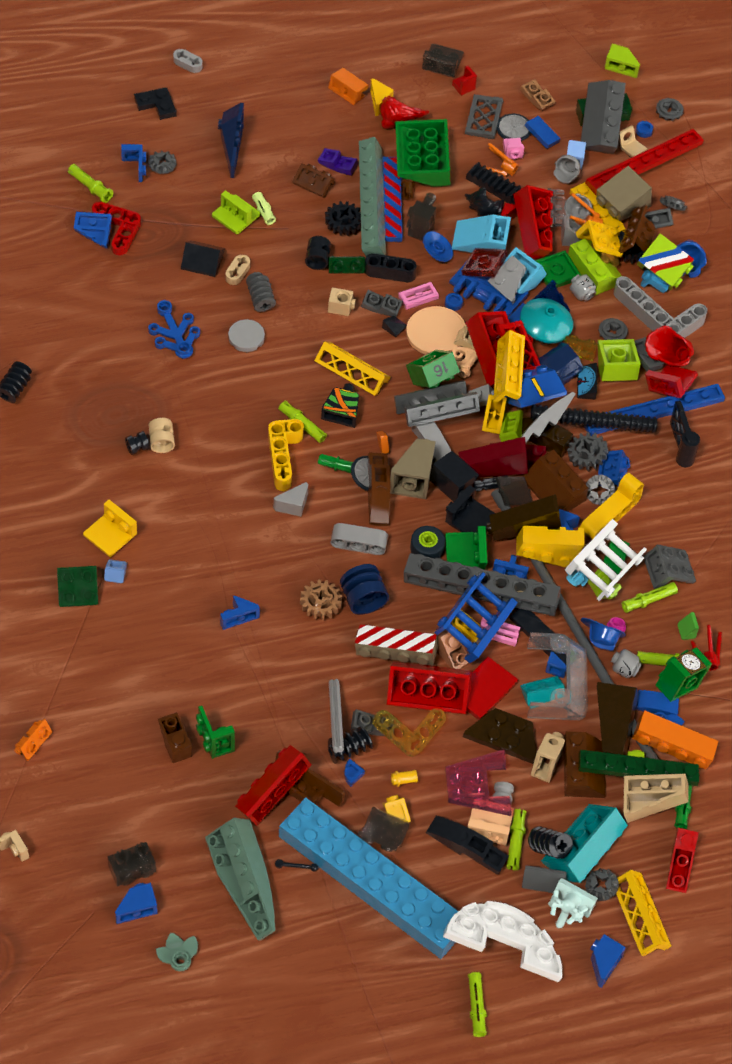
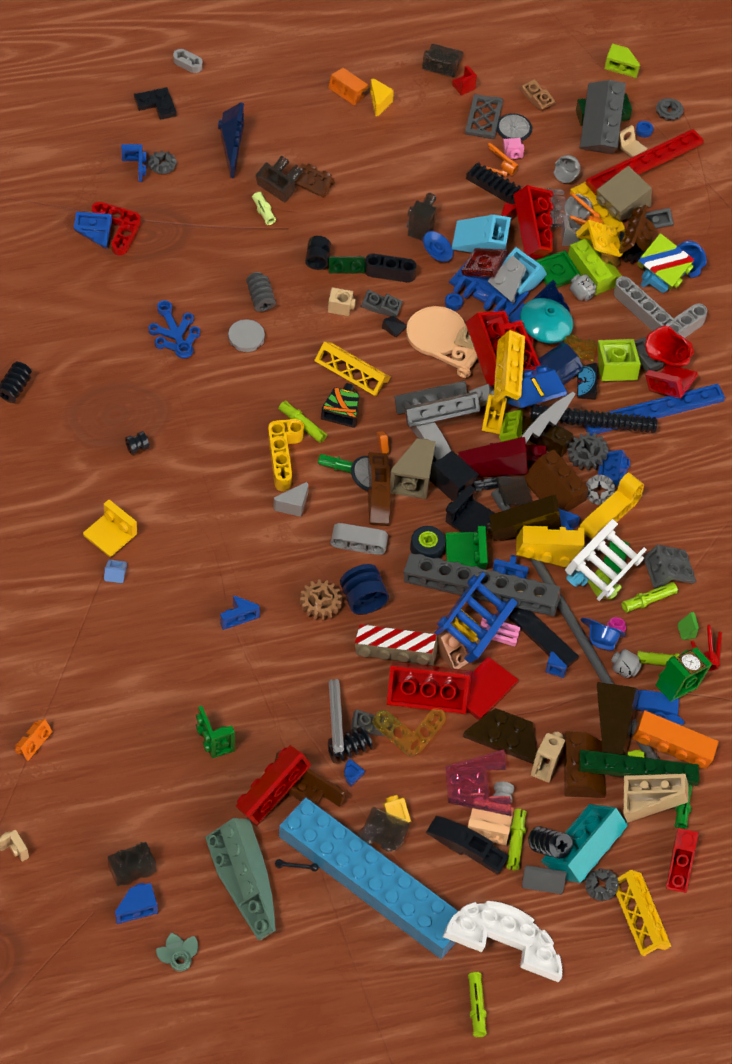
dark green bracket [57,566,98,607] -> none
lime pin [68,164,113,203] -> none
tan wheel [148,418,175,453] -> none
reddish brown slope [158,712,192,763] -> none
black slope [181,240,225,277] -> none
lime bracket [212,190,260,234] -> none
tan beam [226,255,250,285] -> none
dark purple slope [318,148,358,176] -> none
black gear [325,201,361,236] -> none
sand green brick [359,137,386,256] -> none
red hair [380,95,429,129] -> none
tile [383,157,403,242] -> none
yellow pin [391,770,418,787] -> none
green slope [395,119,450,186] -> none
bright pink tile [398,282,439,310] -> none
reddish brown pin [401,178,415,200] -> none
green brick [406,350,460,389] -> none
black hair [465,187,504,217] -> none
teal slope [520,676,565,706] -> none
blue tile [525,115,561,149] -> none
clear windscreen [527,632,588,720] -> none
light aqua piece [548,878,598,928] -> none
light blue panel [567,140,586,169] -> none
blue slope [590,934,626,988] -> none
dark grey gear [598,318,628,340] -> none
dark grey gear [660,195,687,211] -> none
black piece [670,401,700,468] -> none
none -> clear smoke brick [256,156,303,203]

